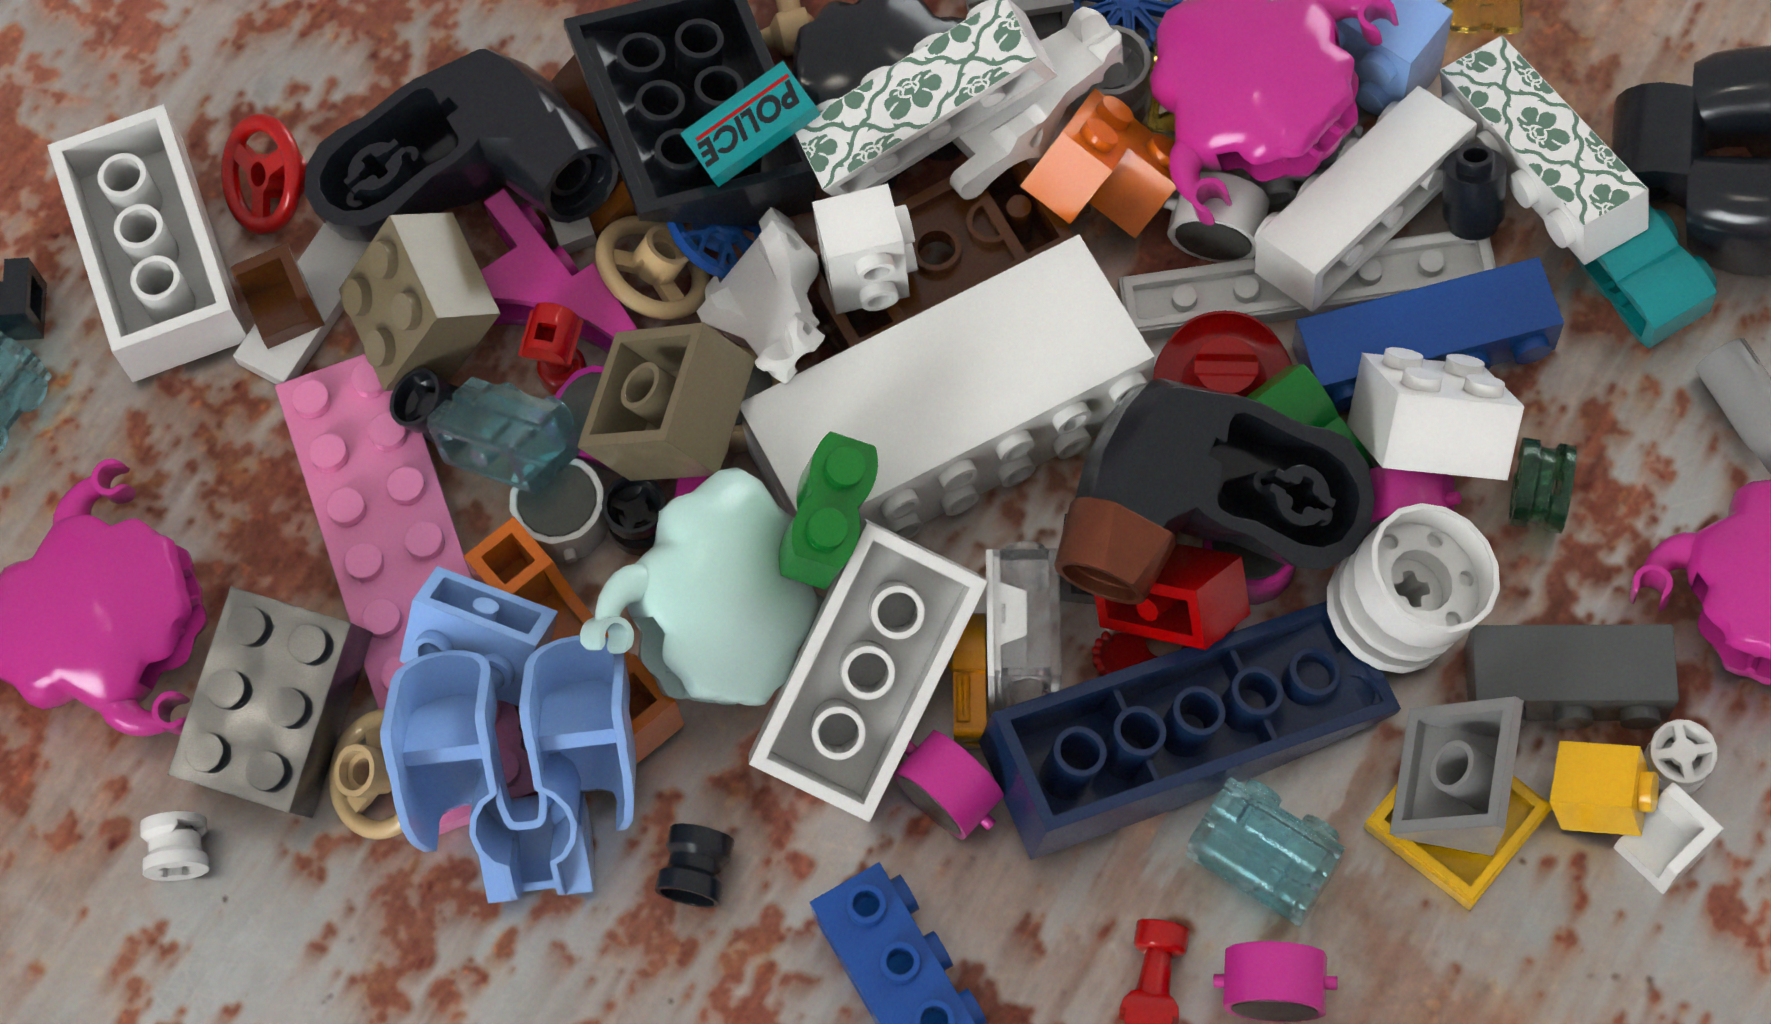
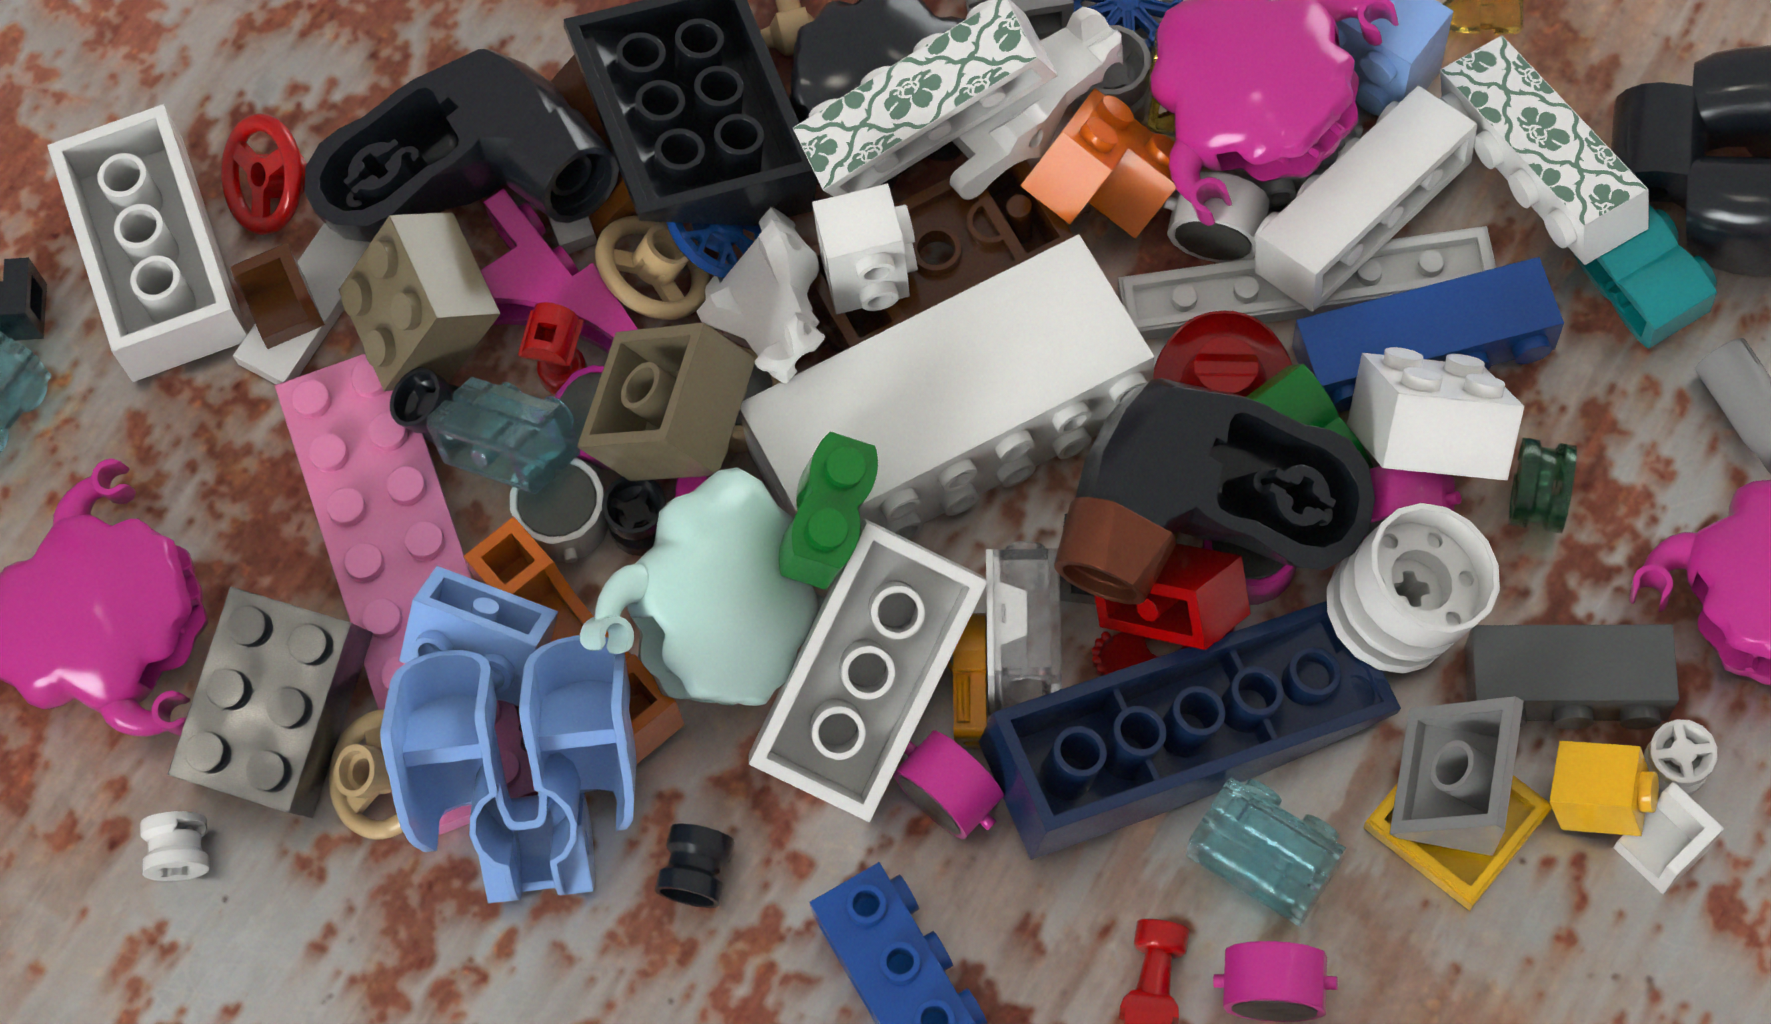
teal tile [680,61,821,187] -> none
black brick [1442,144,1507,240] -> none

